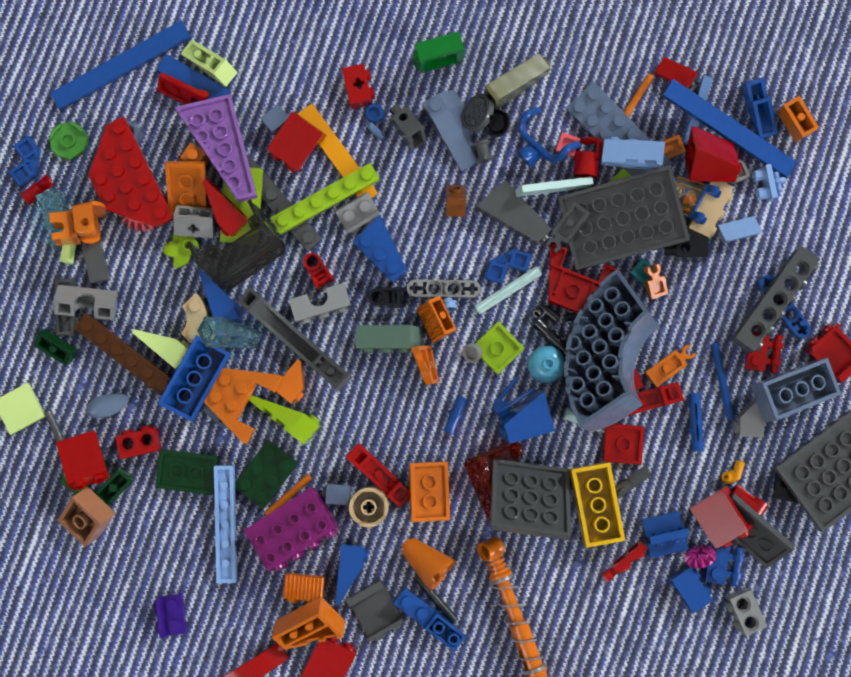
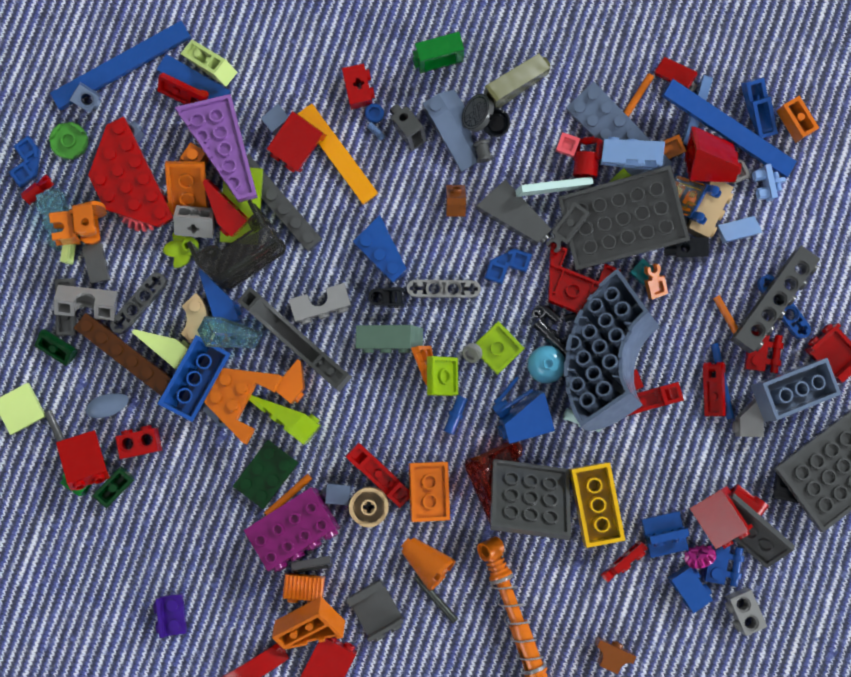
nougat brick [57,487,116,547] -> none
dark green plate [155,449,219,495] -> none
light blue plate [214,465,237,583] -> none
lime plate [270,163,380,235] -> none
red piece [303,253,335,291] -> none
light grey bracket [335,192,381,233] -> none
blue slope [335,543,369,605] -> none
blue slope [392,586,467,652] -> none
orange brick [416,296,457,342] -> none
light blue plate [443,297,457,313] -> none
light aqua axle [475,267,542,314] -> none
blue piece [517,107,581,168] -> none
red tile [602,424,644,465] -> none
dark grey axle [615,466,651,497] -> none
orange plate [644,345,696,388] -> none
blue pin [688,393,704,452] -> none
light orange arm [721,460,745,484] -> none
none -> sand blue brick [70,82,102,113]
none -> dark grey beam [110,272,167,334]
none -> dark grey tile [291,556,333,573]
none -> lime tile [427,356,458,396]
none -> dark orange brick [594,636,636,674]
none -> red plate [703,362,726,416]
none -> orange bar [713,295,738,335]

